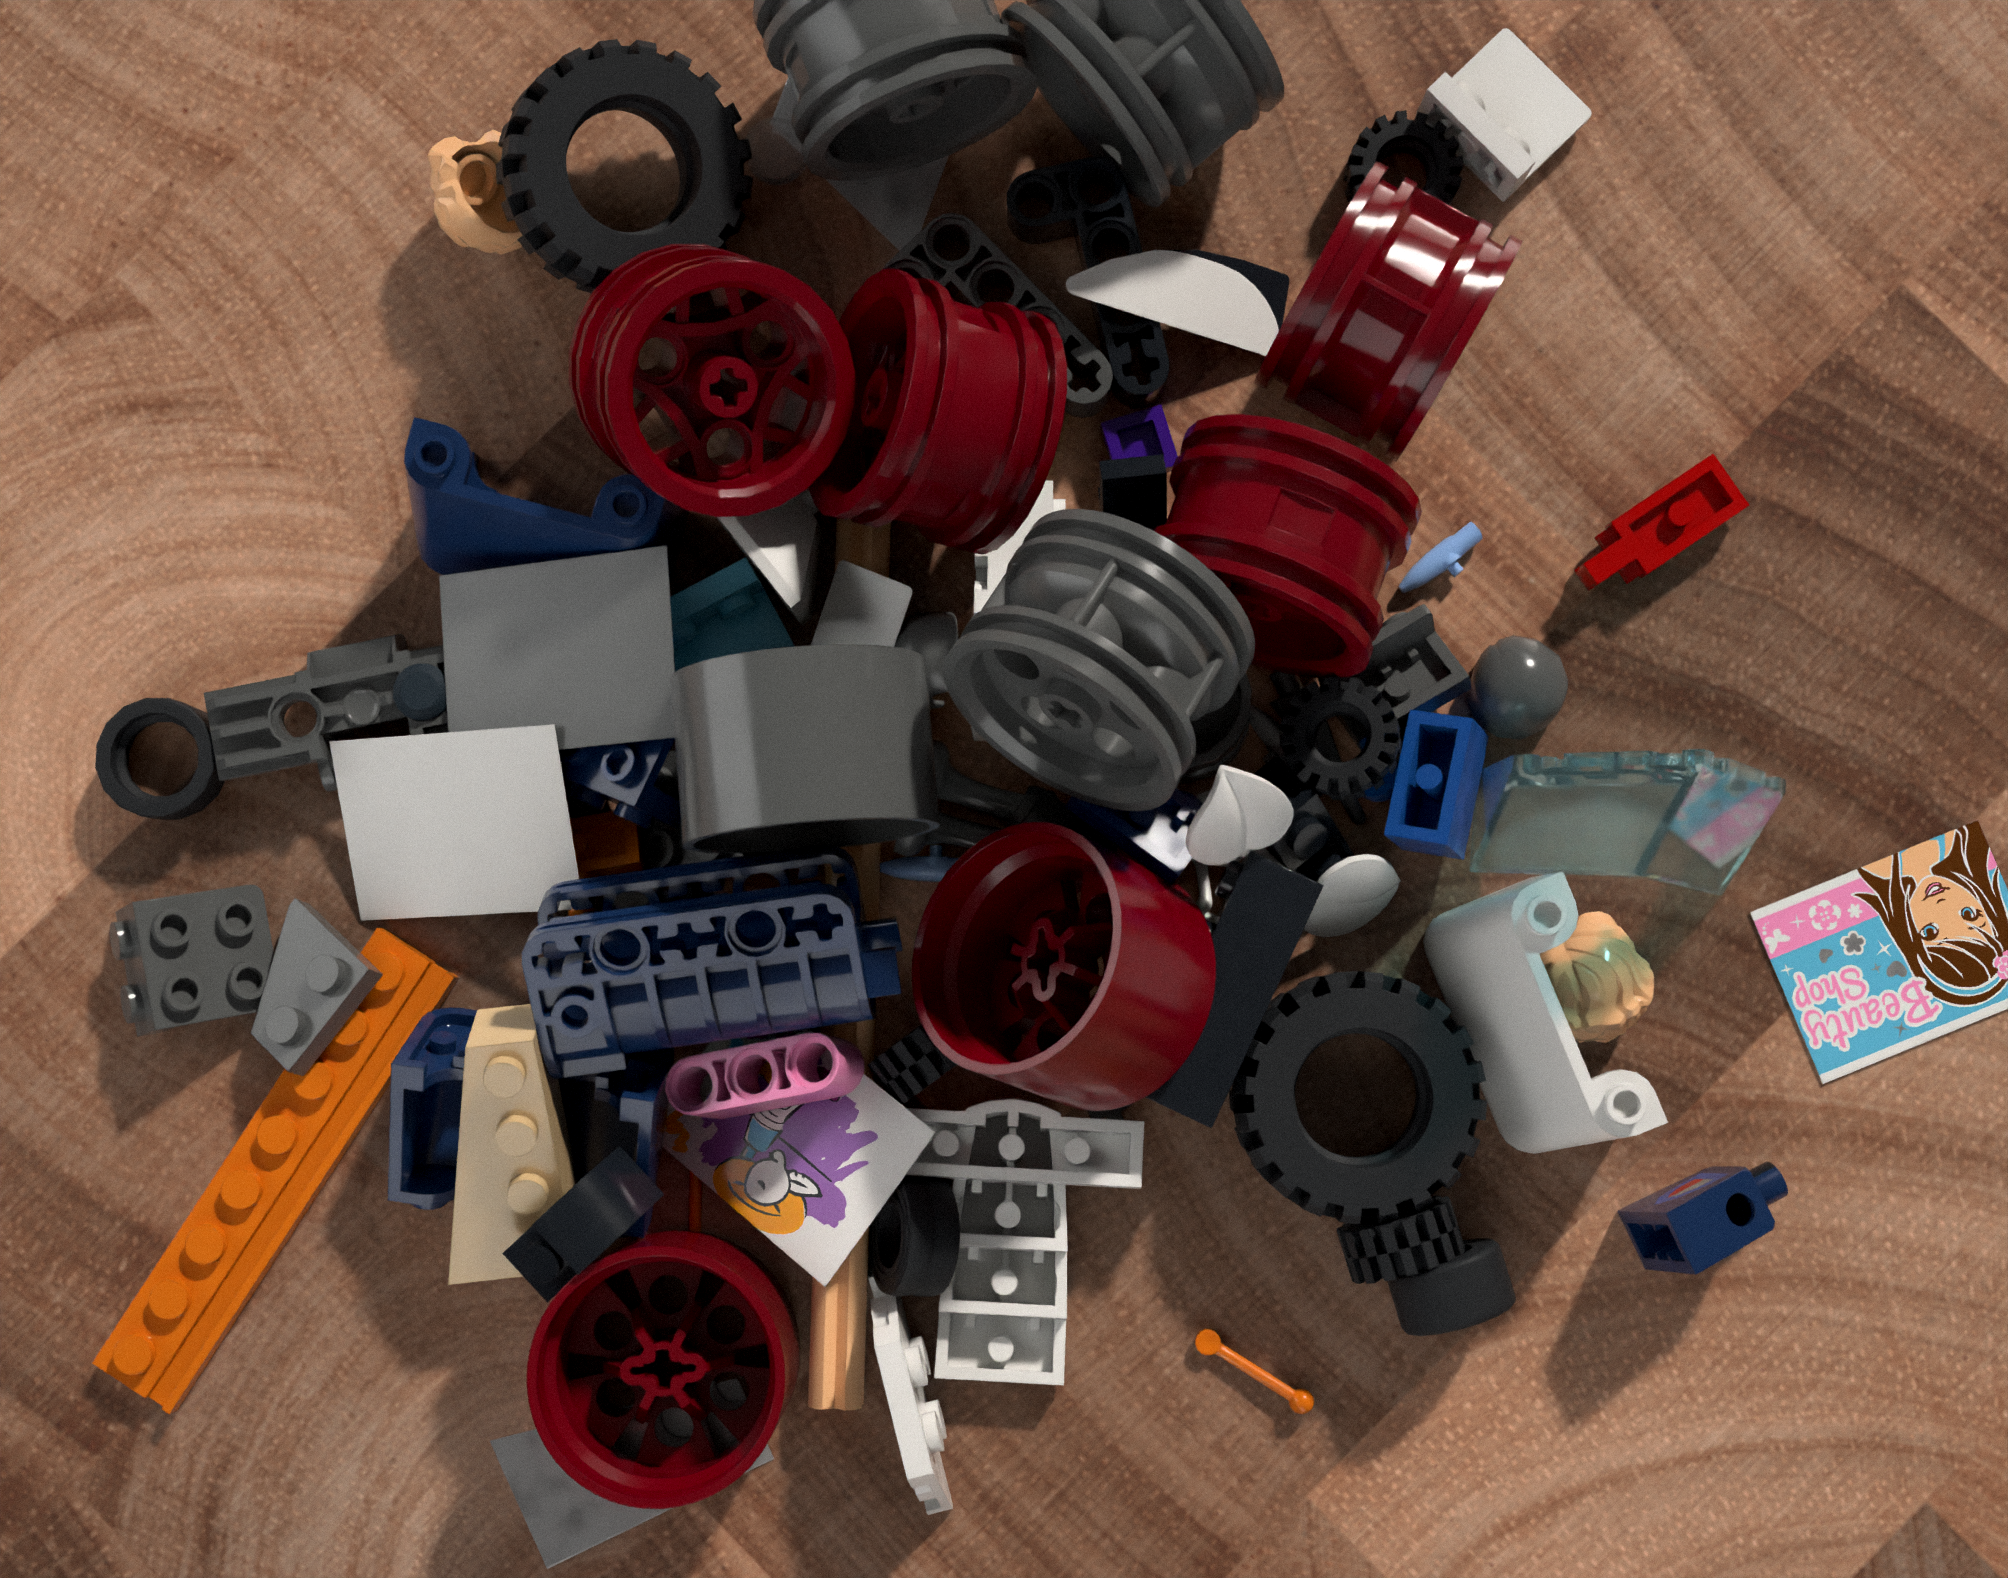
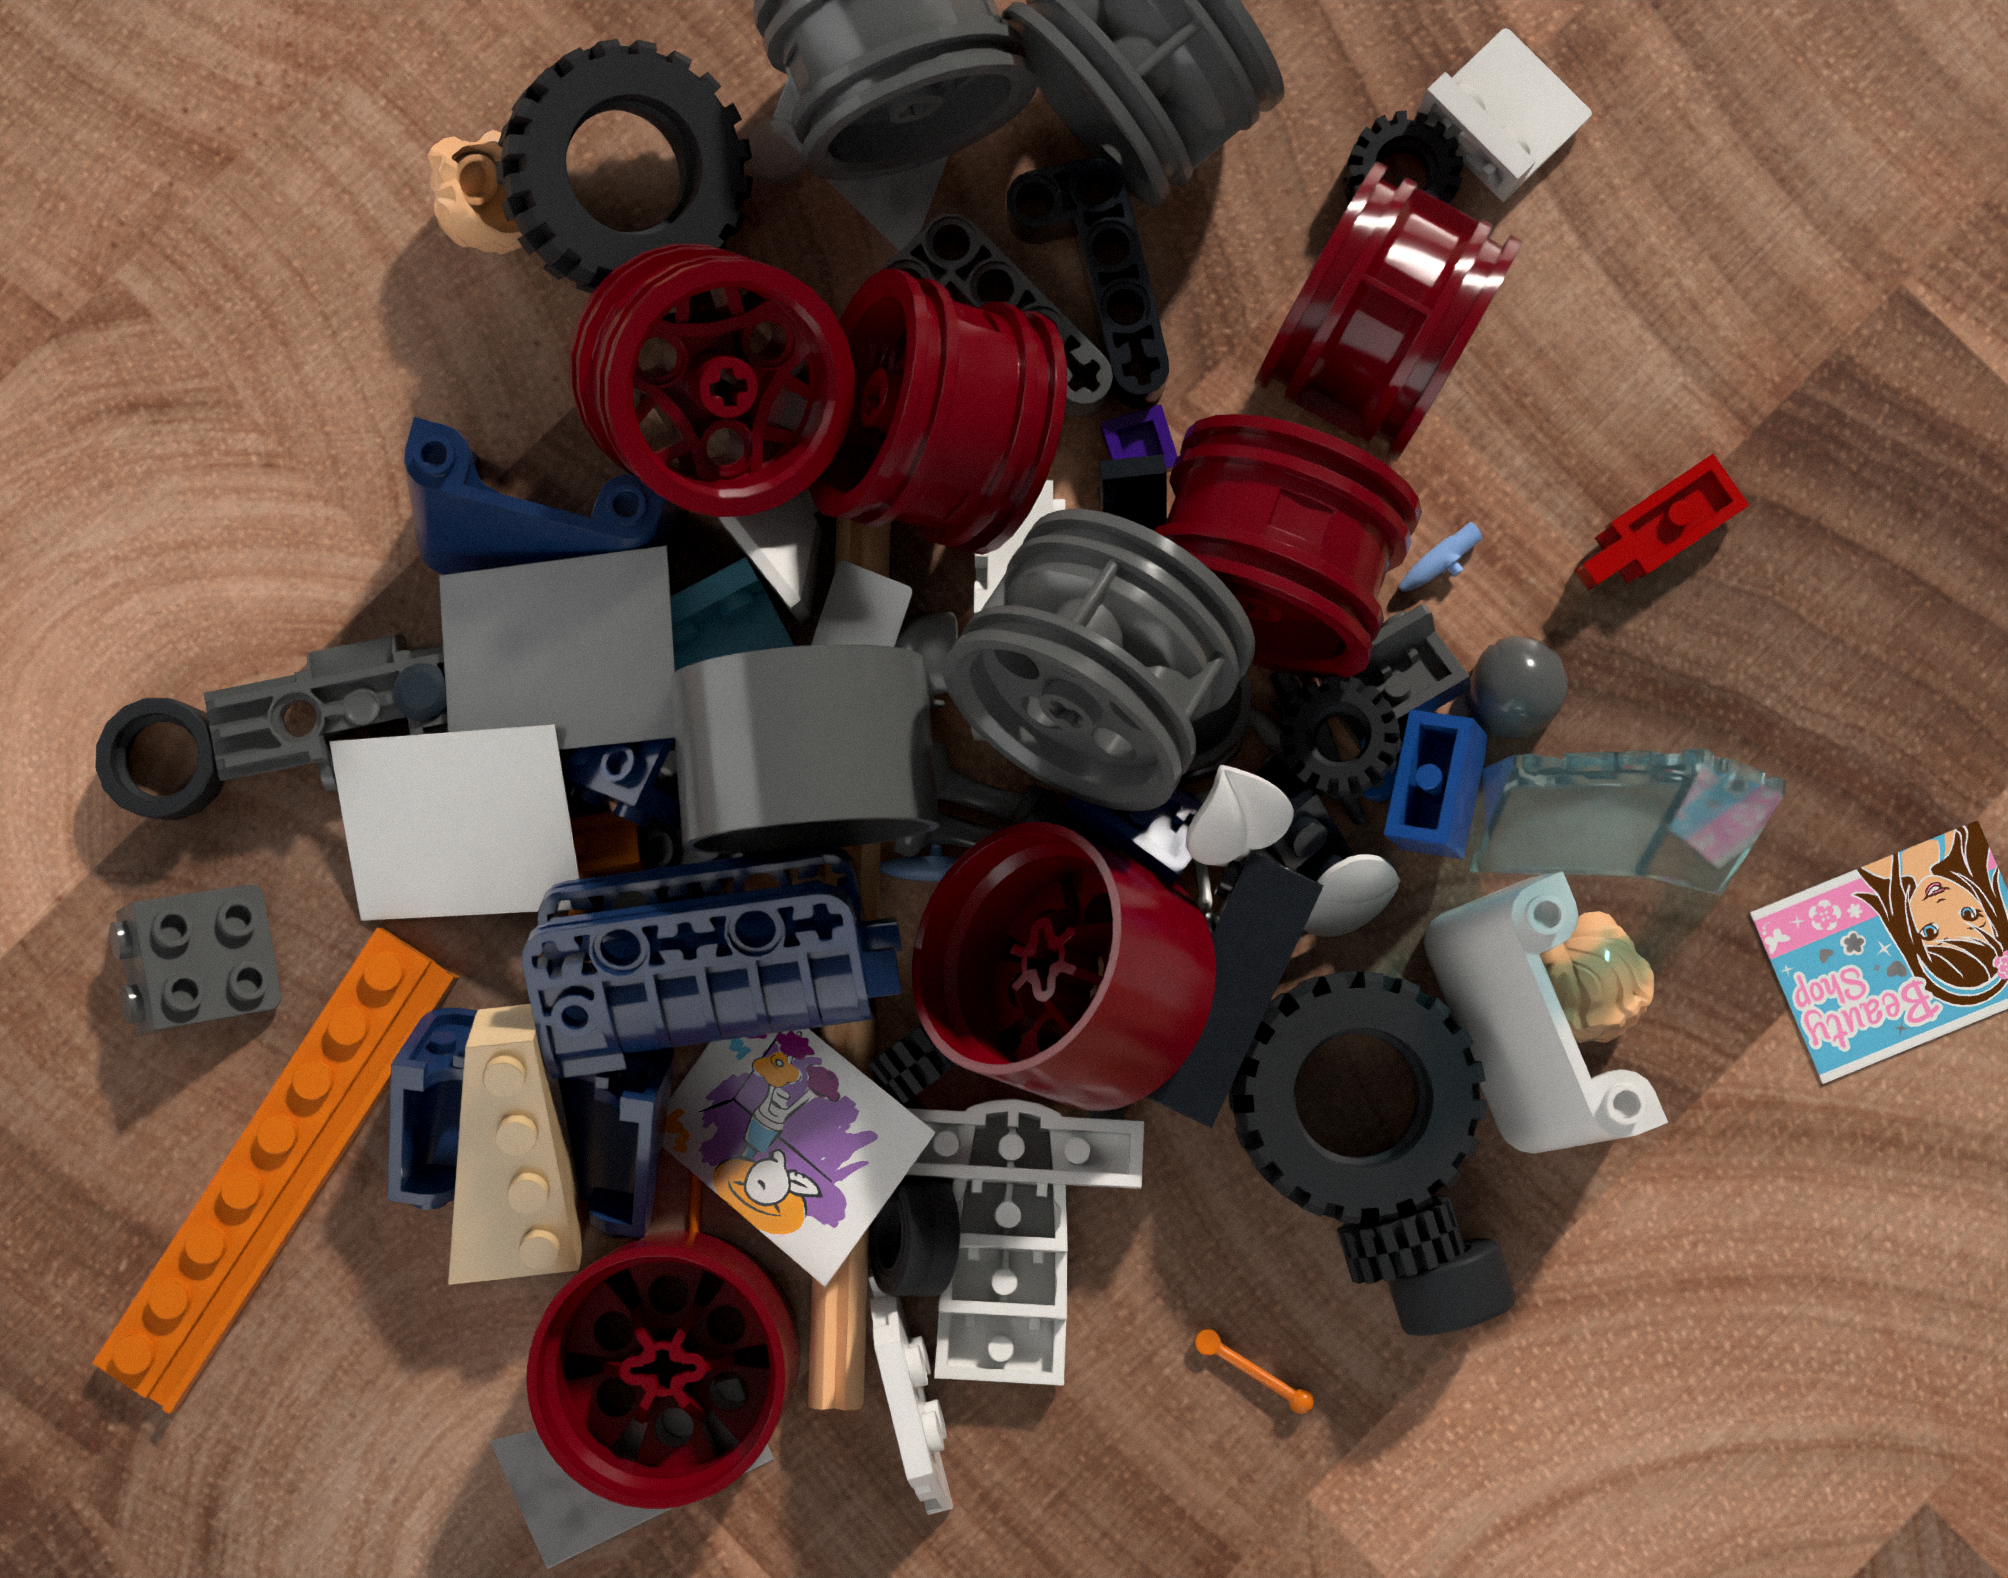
dark grey wing [251,898,383,1076] -> none
black brick [502,1146,664,1303] -> none
bright pink beam [665,1033,864,1119] -> none
white sticker [1066,250,1290,356] -> none
dark blue torso [1617,1161,1788,1275] -> none

